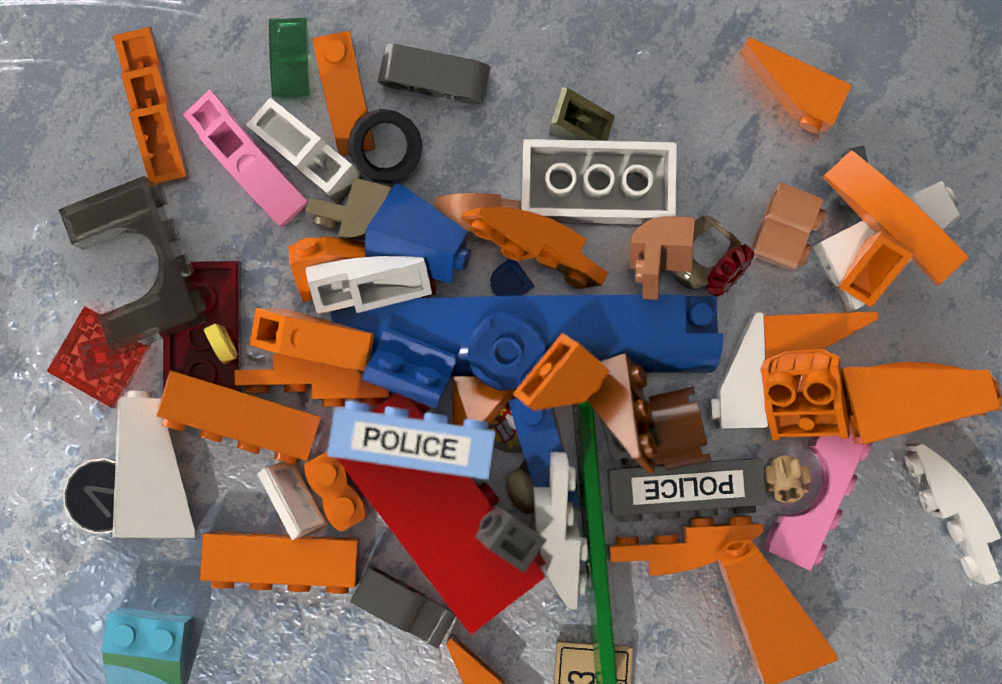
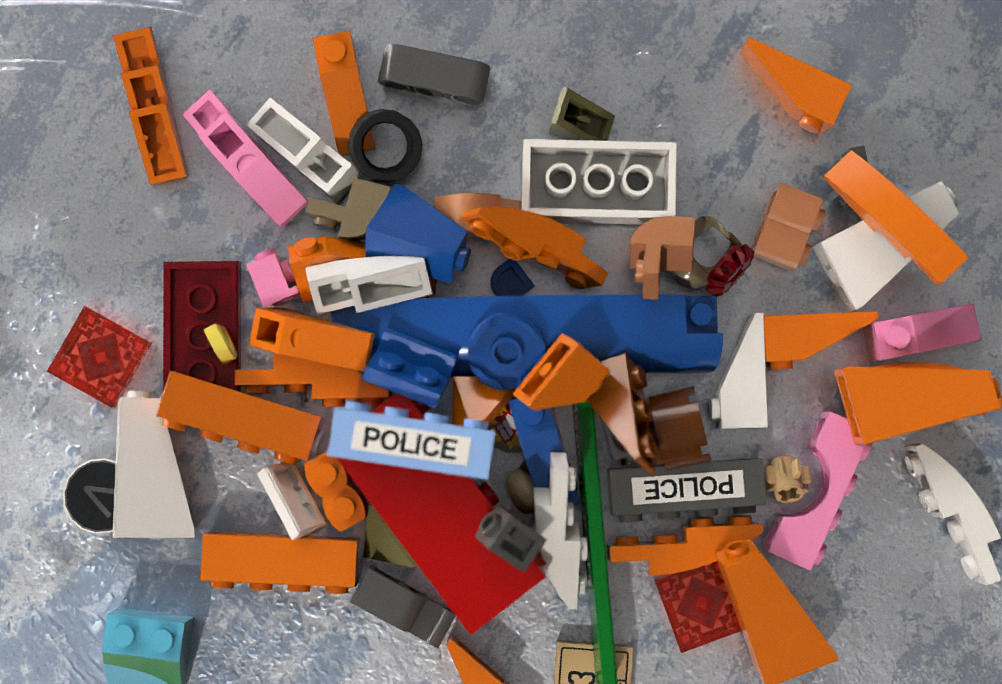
clear smoke arch [59,176,207,355] -> none
clear green slope [269,17,311,97] -> none
orange slope [760,349,850,440] -> none
orange slope [839,230,915,307] -> none
none -> bright pink brick [247,249,301,308]
none -> olive slope [363,504,417,568]
none -> clear red tile [654,561,742,653]
none -> bright pink slope [863,303,982,362]

